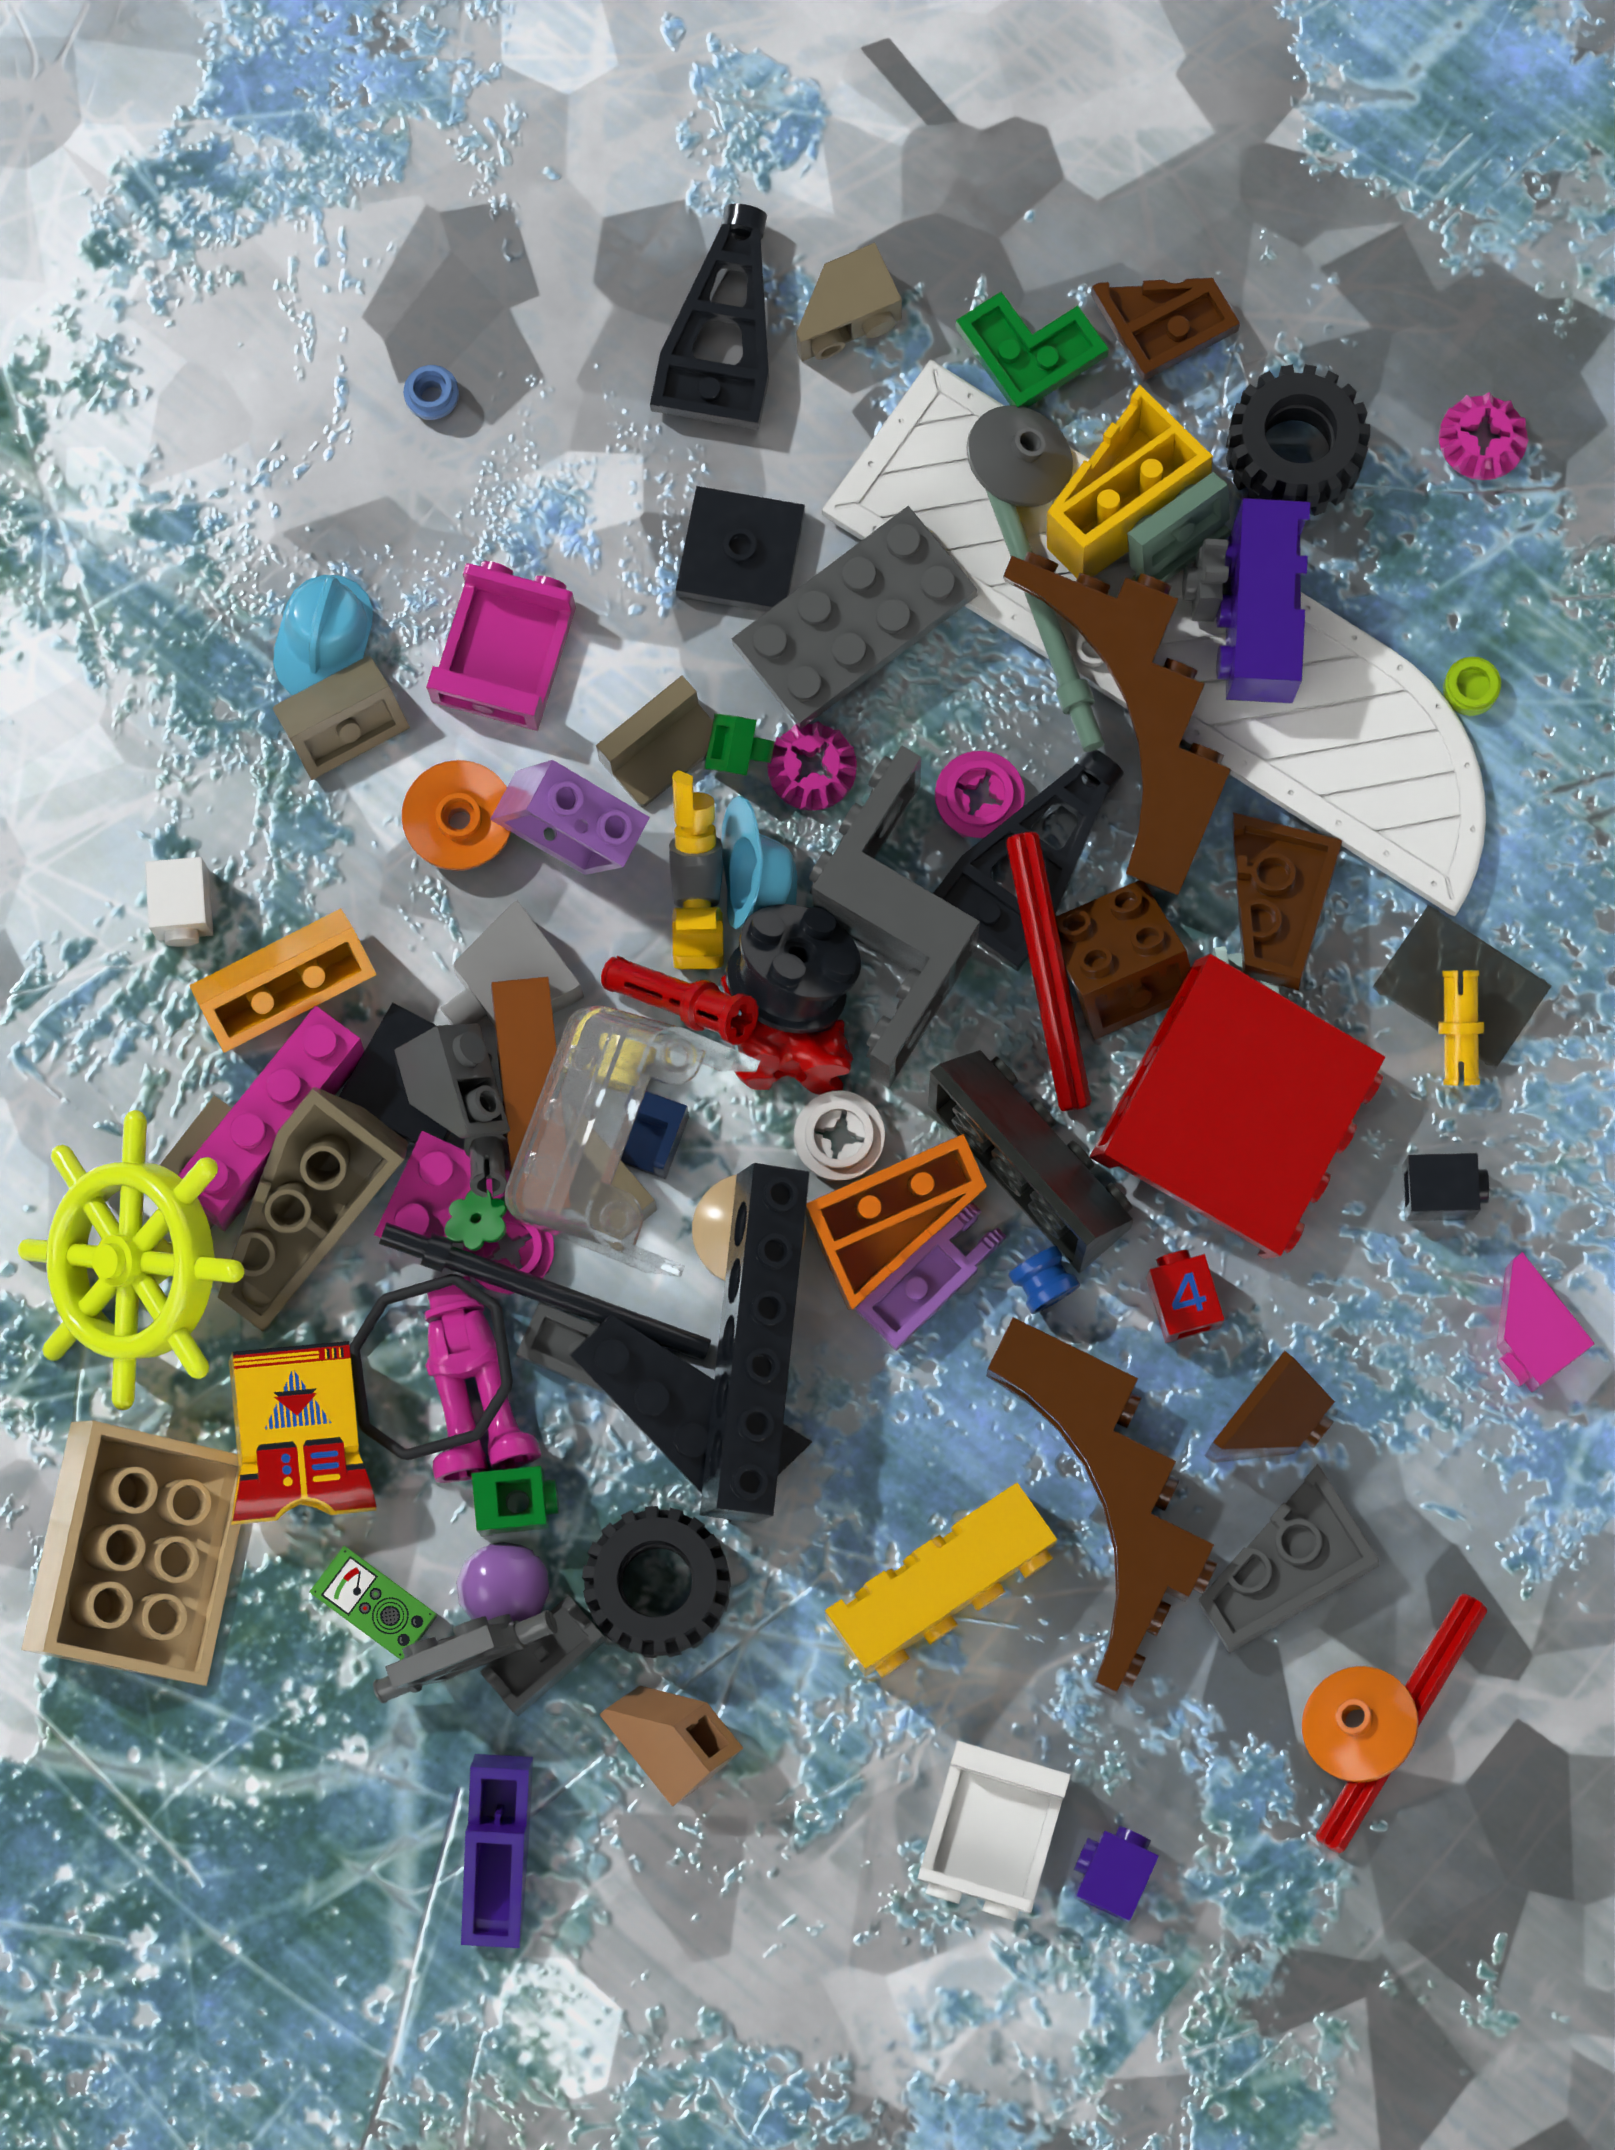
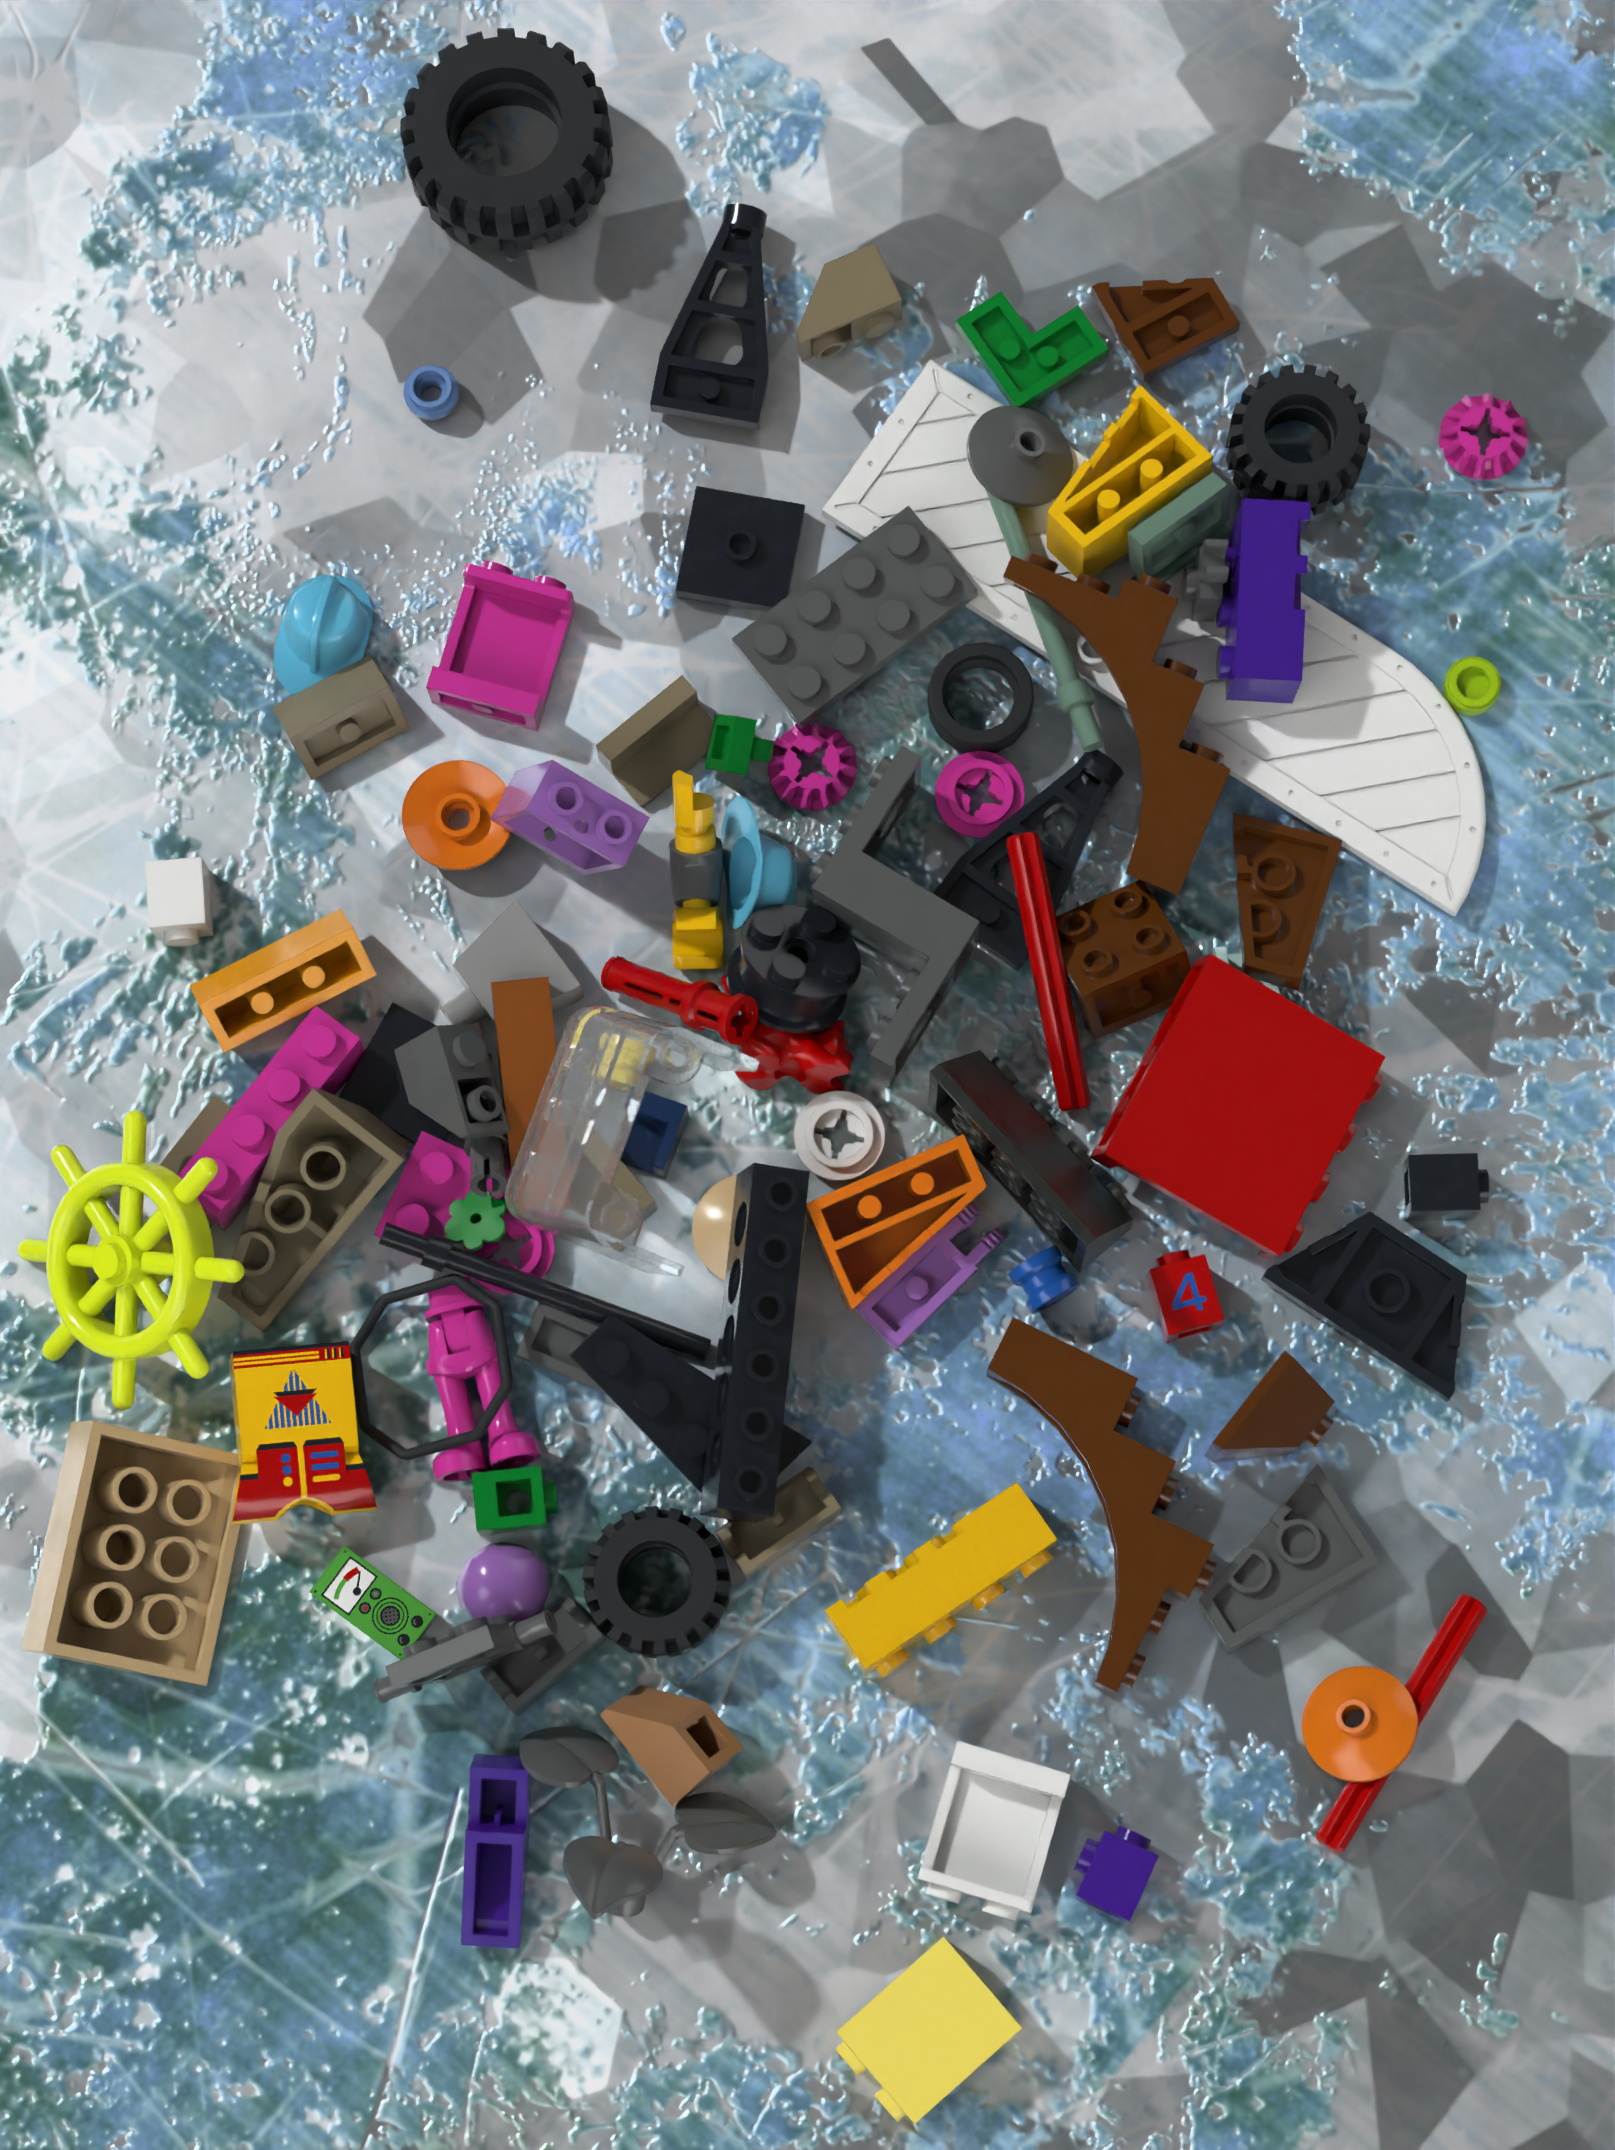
clear smoke piece [1372,905,1552,1069] -> none
yellow pin [1438,970,1484,1086] -> none
dark pink slope [1496,1252,1595,1392] -> none
none -> black tyre [400,28,613,252]
none -> dark grey plant [519,1727,777,1920]
none -> dark tan hinge [714,1466,842,1580]
none -> light yellow panel [835,1936,1022,2124]
none -> black tyre [927,642,1034,753]
none -> black wing [1261,1212,1467,1402]

